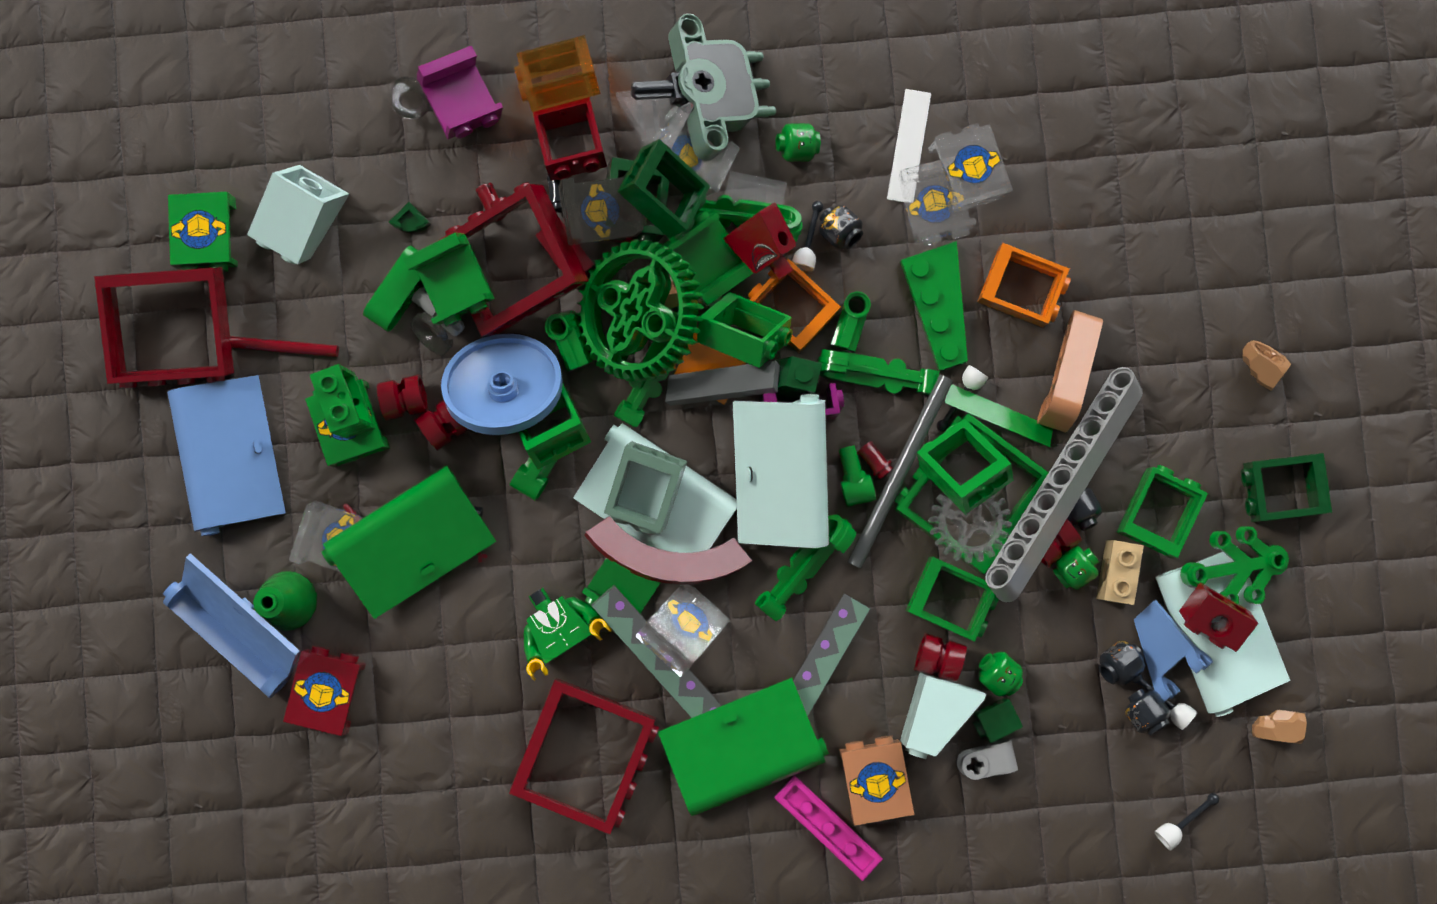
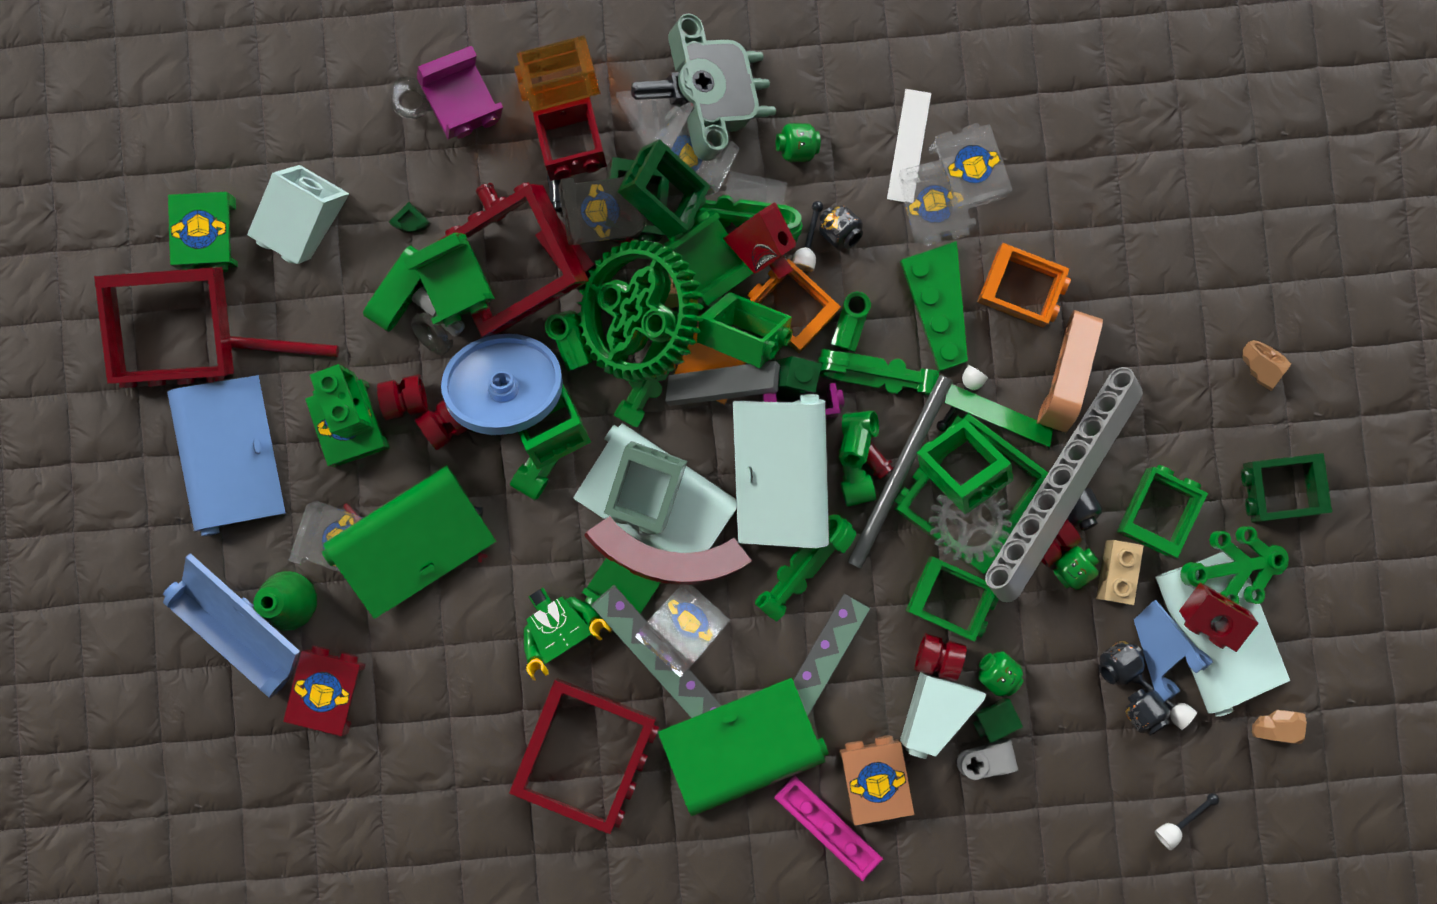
none -> green piece [839,411,879,468]

